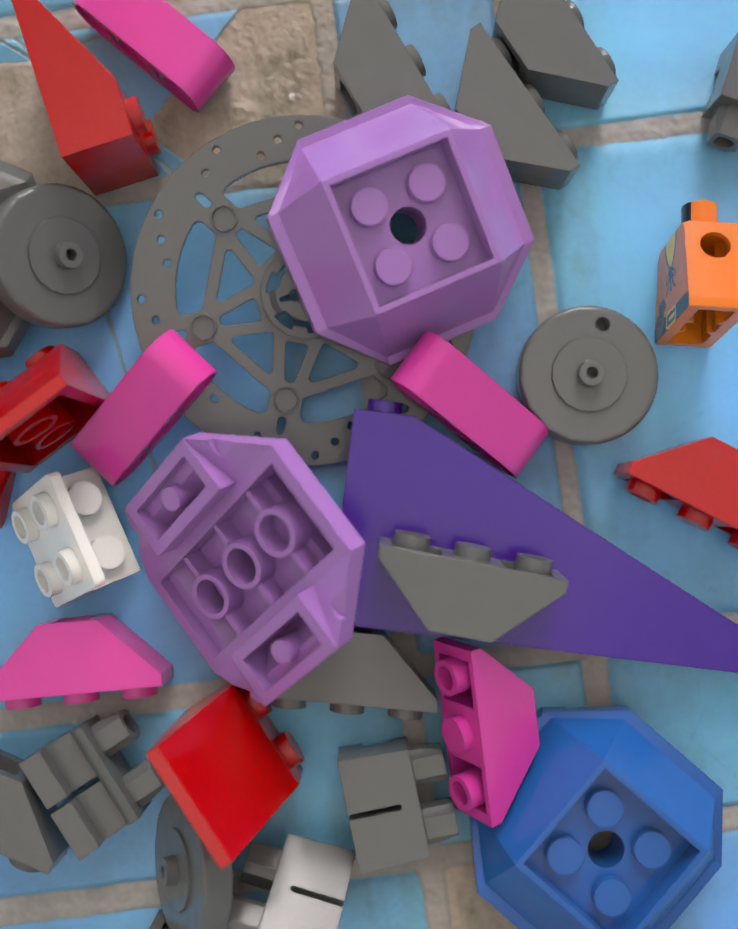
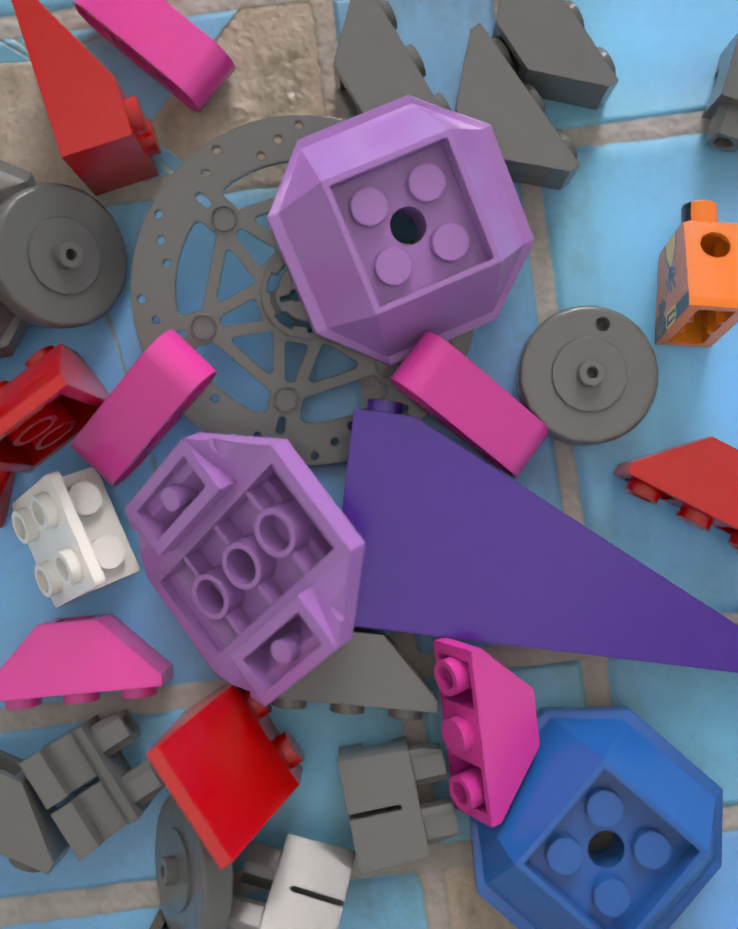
dark grey slope [378,530,569,643] -> none

